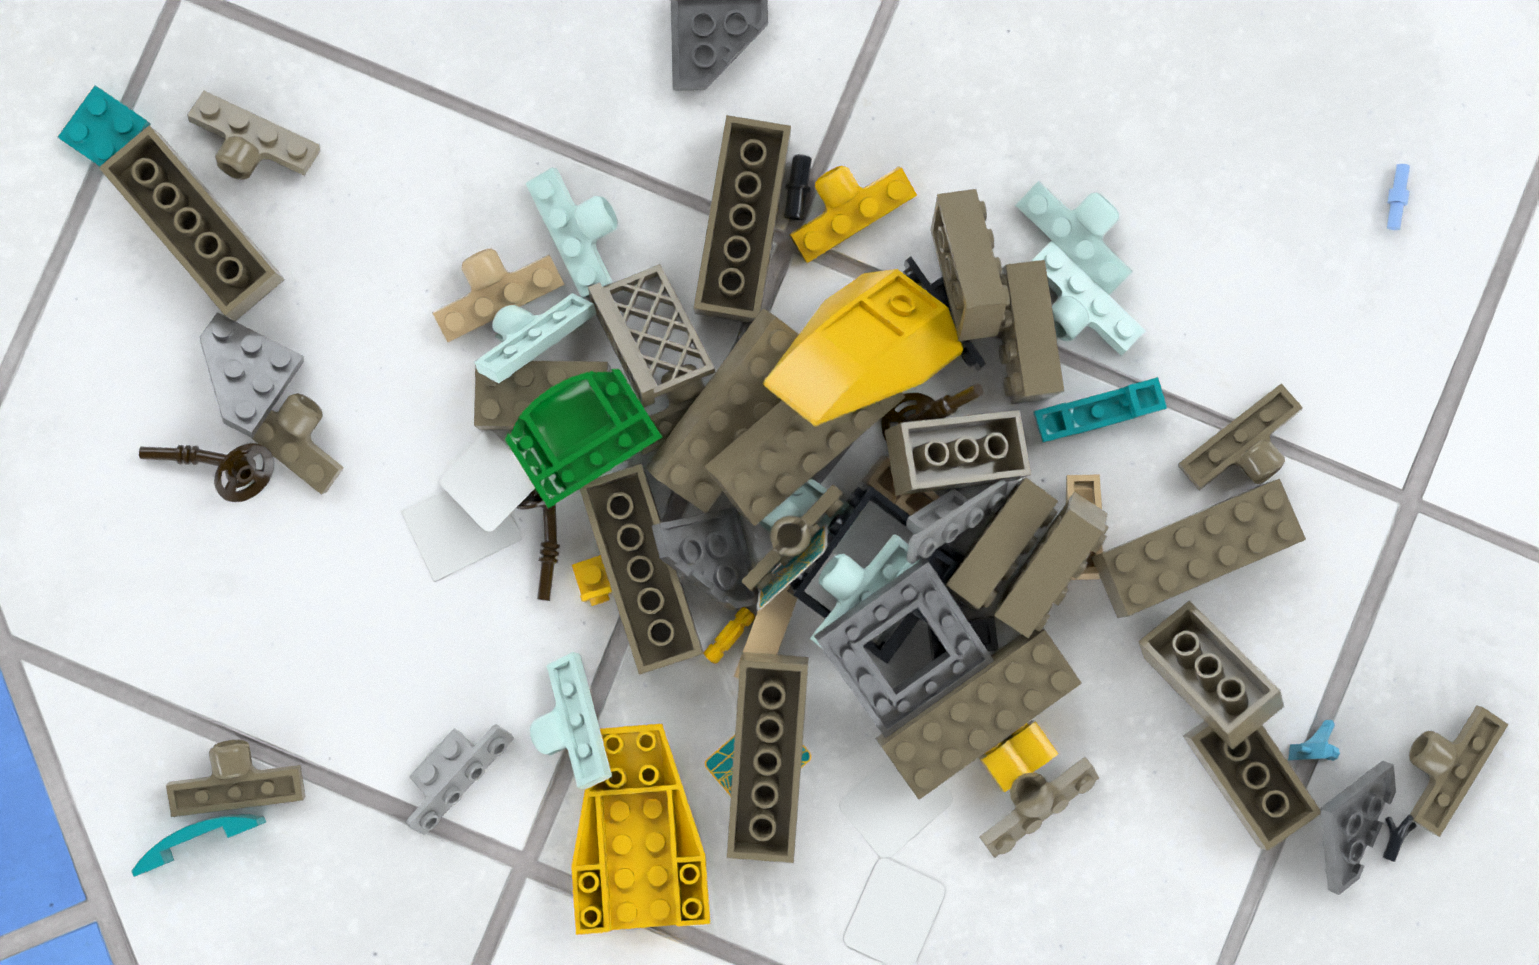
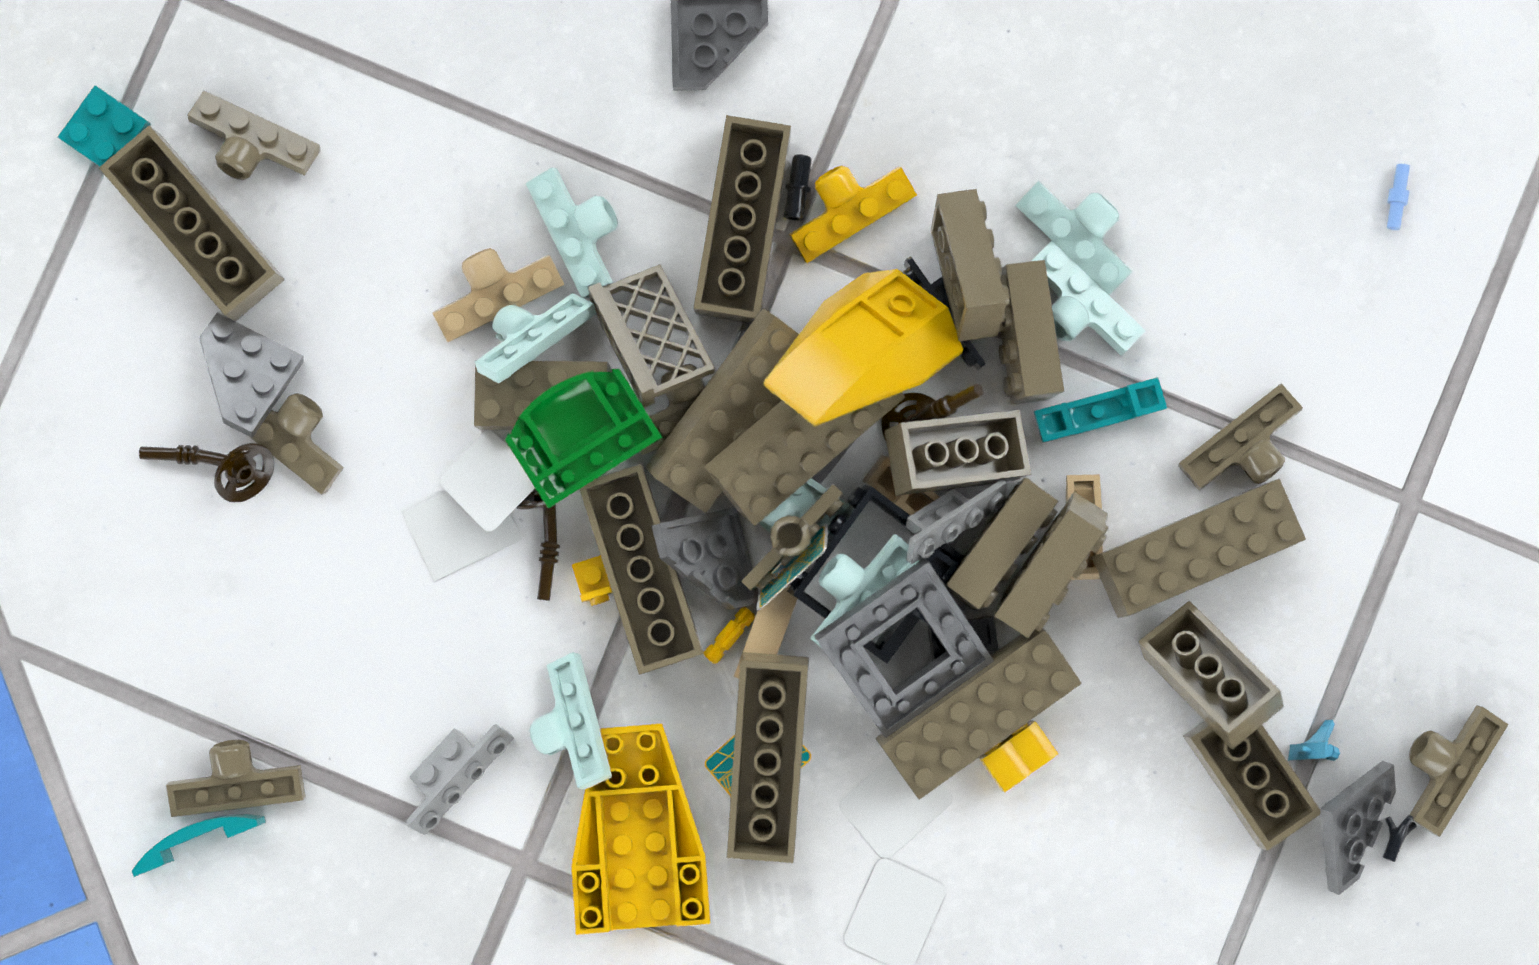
dark tan plate [979,757,1099,858] -> none

